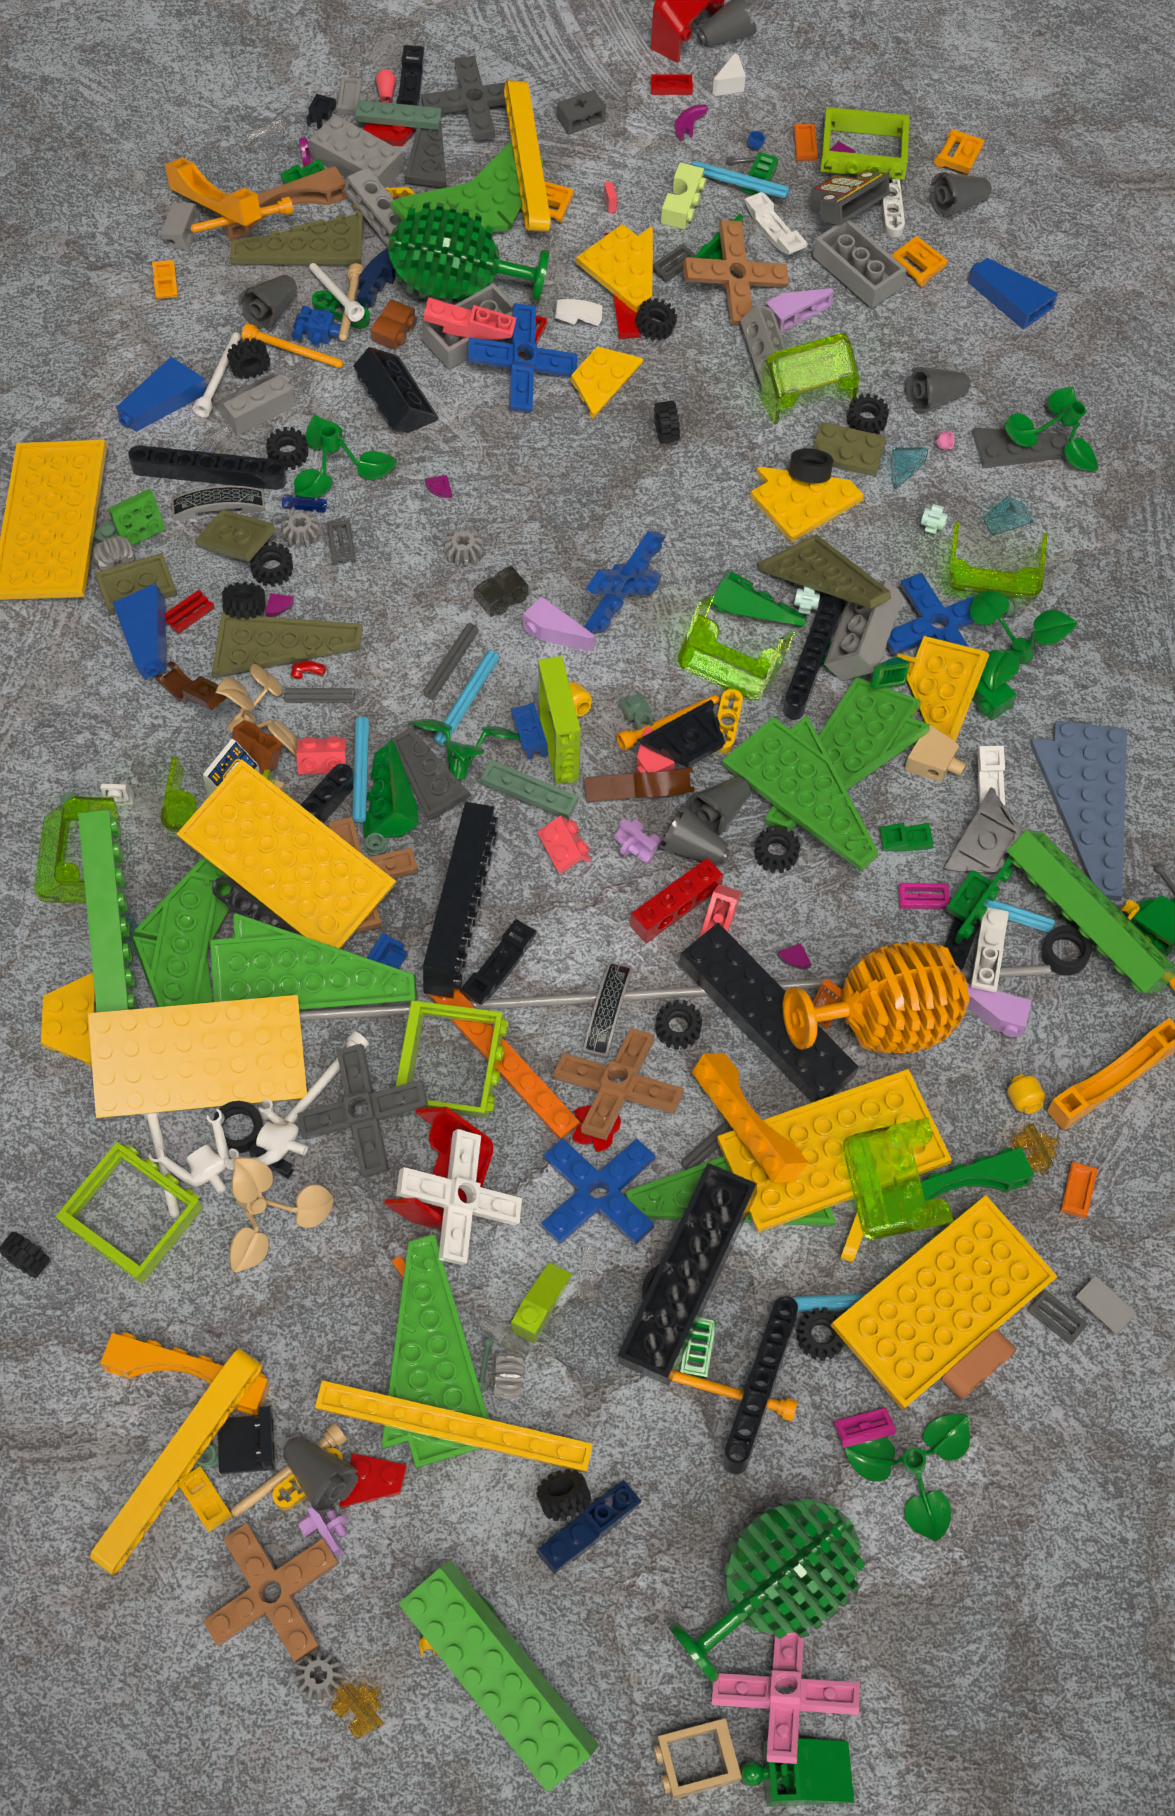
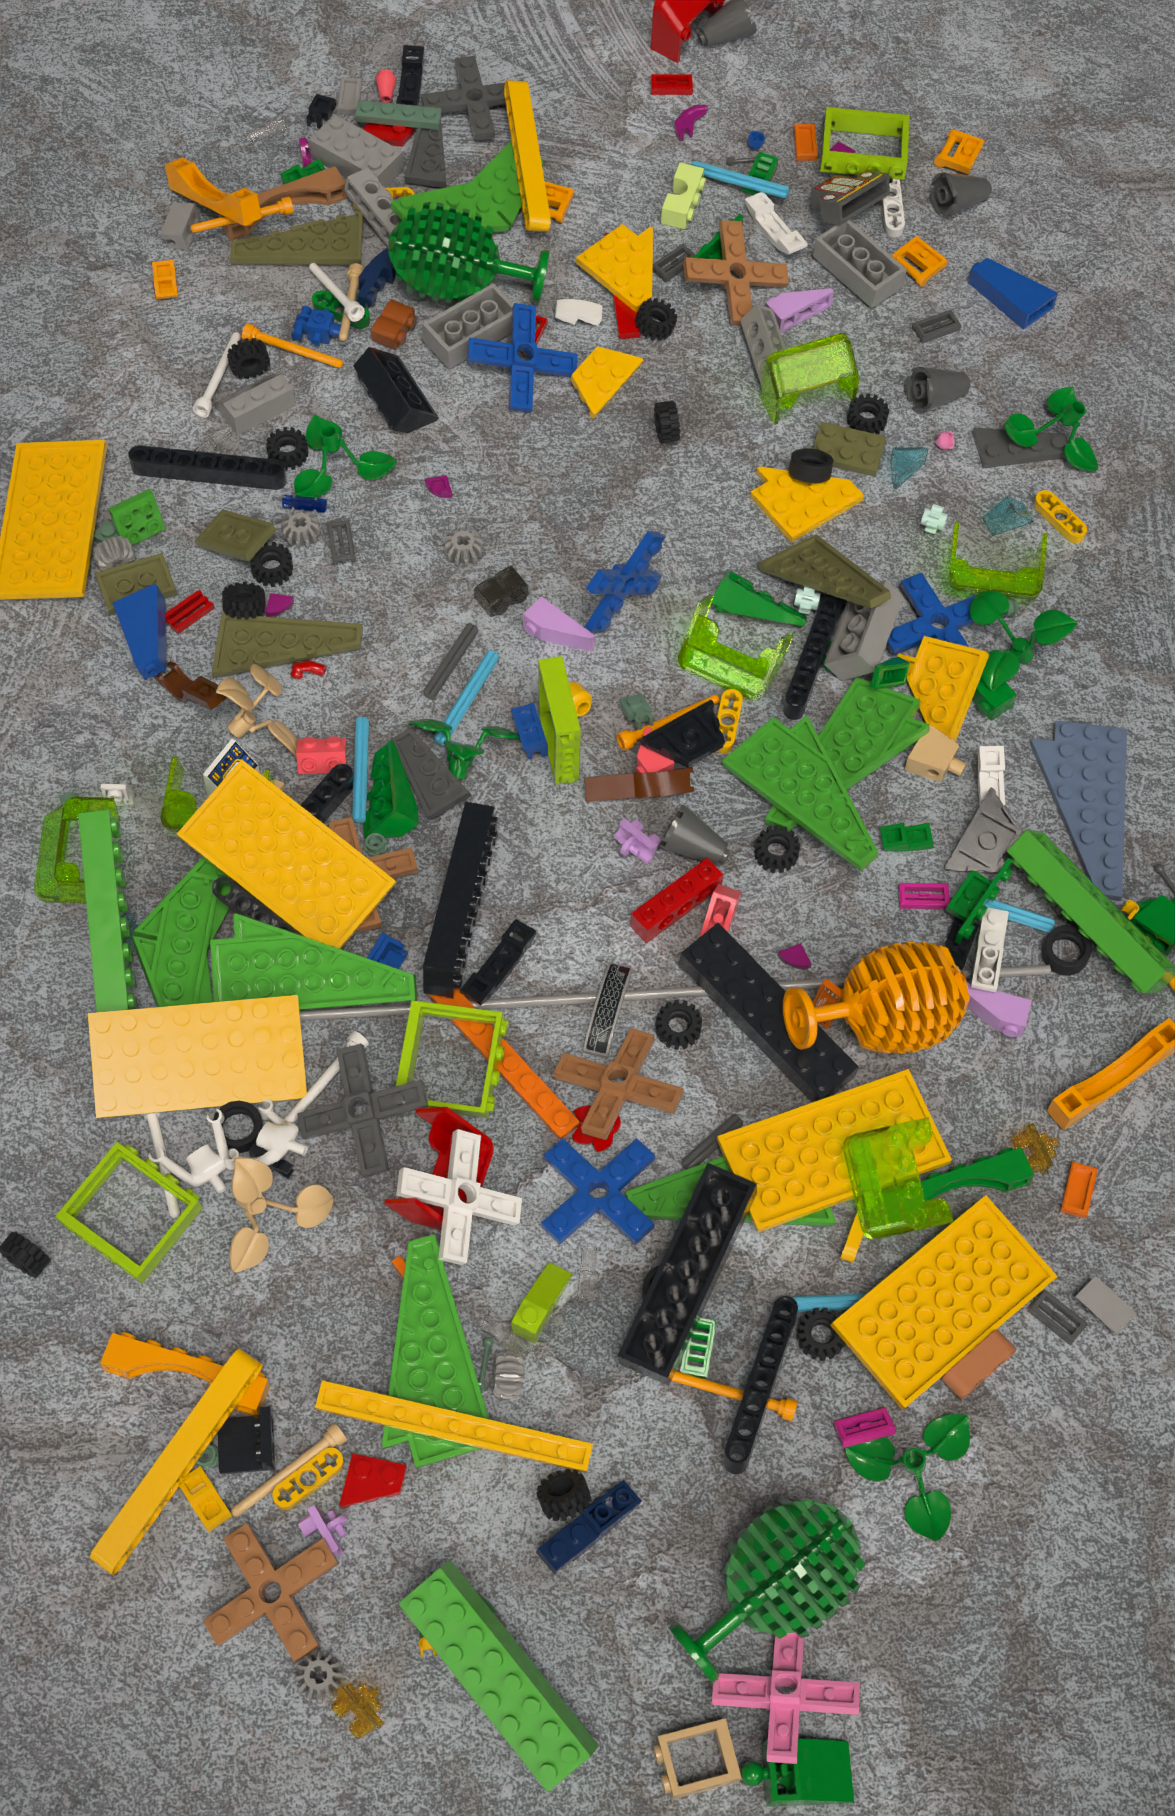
yellow wing [41,973,96,1067] -> none
blue slope [116,357,207,432] -> none
slope [172,486,265,520] -> none
dark orange brick [231,720,282,774] -> none
dark grey cone [238,275,297,329] -> none
dark grey cone [283,1437,358,1514] -> none
dark grey axle [284,688,355,702] -> none
coral slope [423,297,516,339] -> none
sand green plate [480,760,579,820] -> none
coral bracket [537,816,591,873] -> none
dark grey brick [557,89,606,135] -> none
coral tile [604,181,617,213] -> none
dark grey cone [685,777,751,835] -> none
light orange arch [691,1053,808,1183] -> none
white slope [712,53,746,96] -> none
yellow head [1007,1074,1046,1114] -> none
none -> dark grey tile [912,310,961,344]
none -> yellow beam [1034,490,1087,544]

